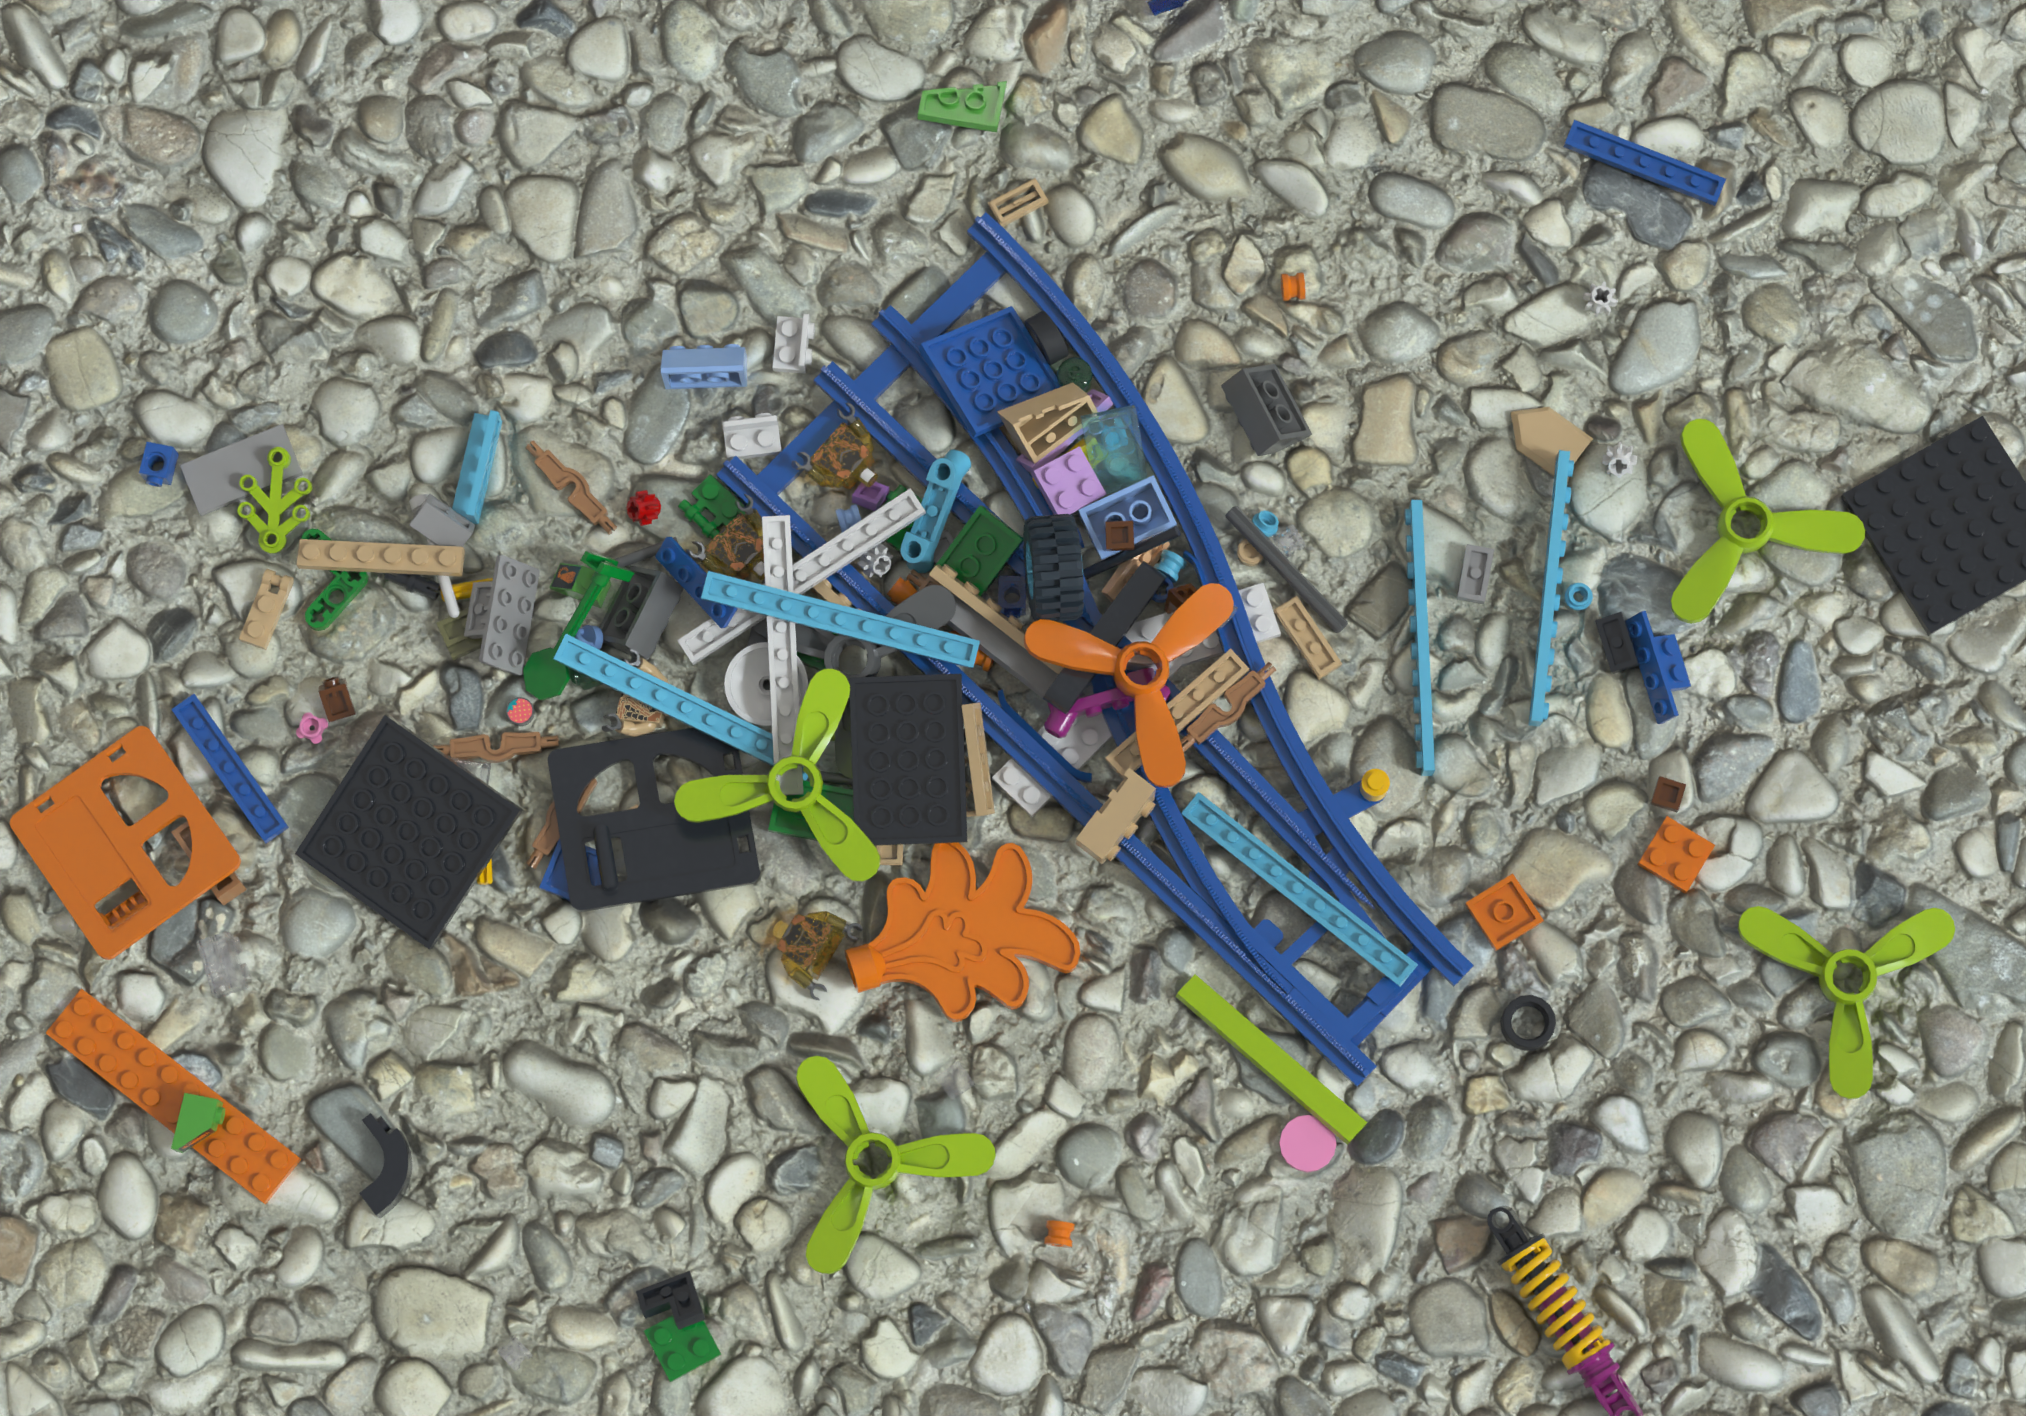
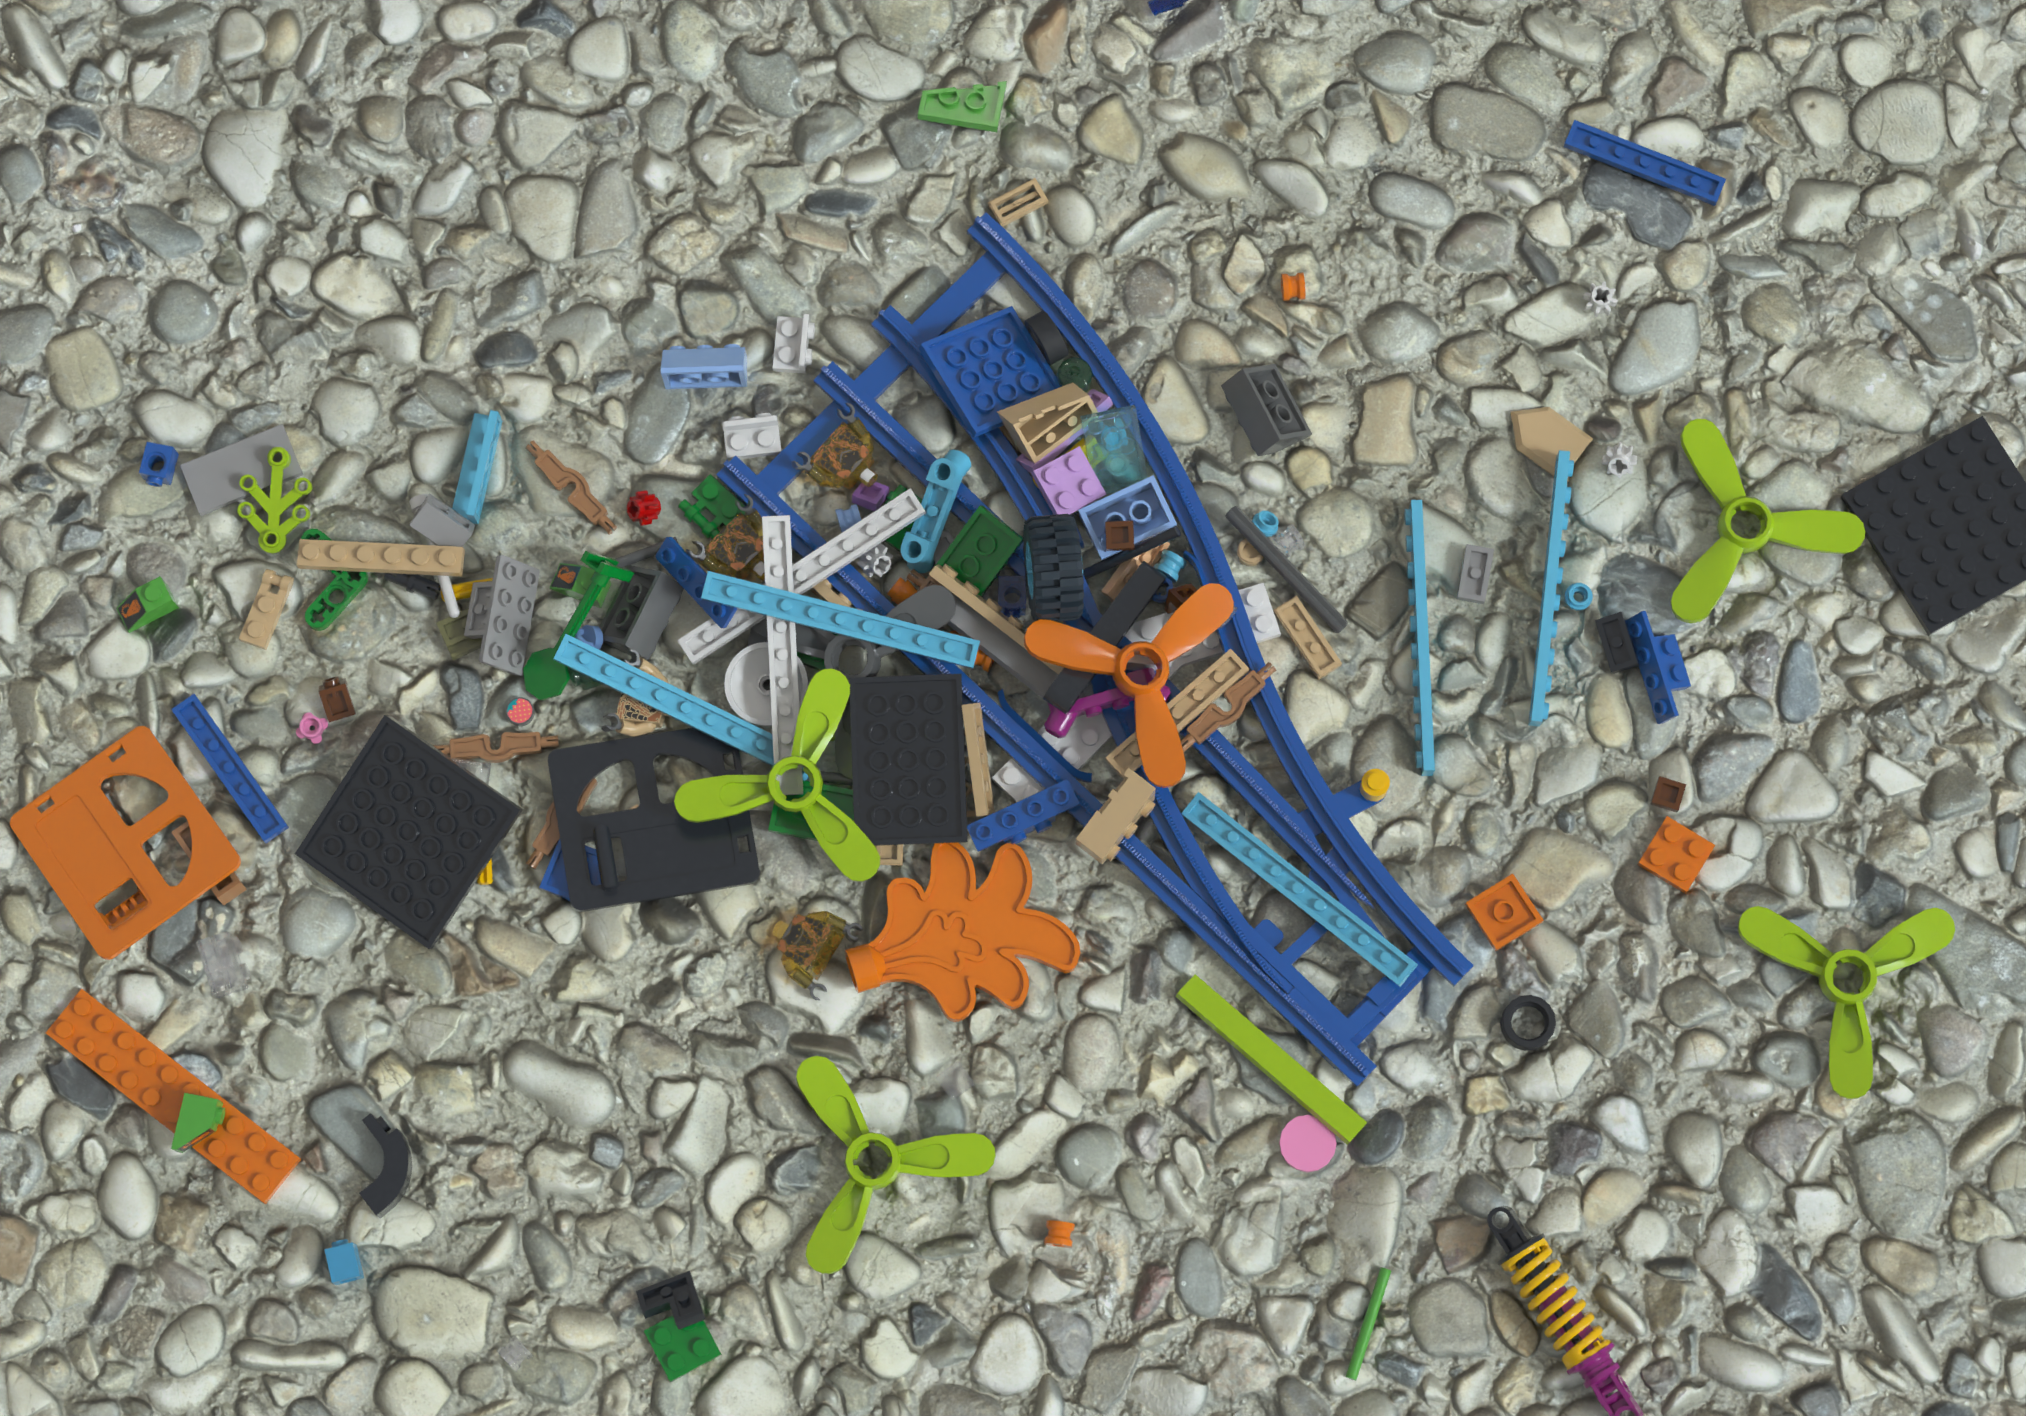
none -> bright green slope [116,576,179,633]
none -> dark azure brick [324,1239,364,1285]
none -> blue bracket [967,780,1080,852]
none -> bright green bar [1346,1267,1391,1381]

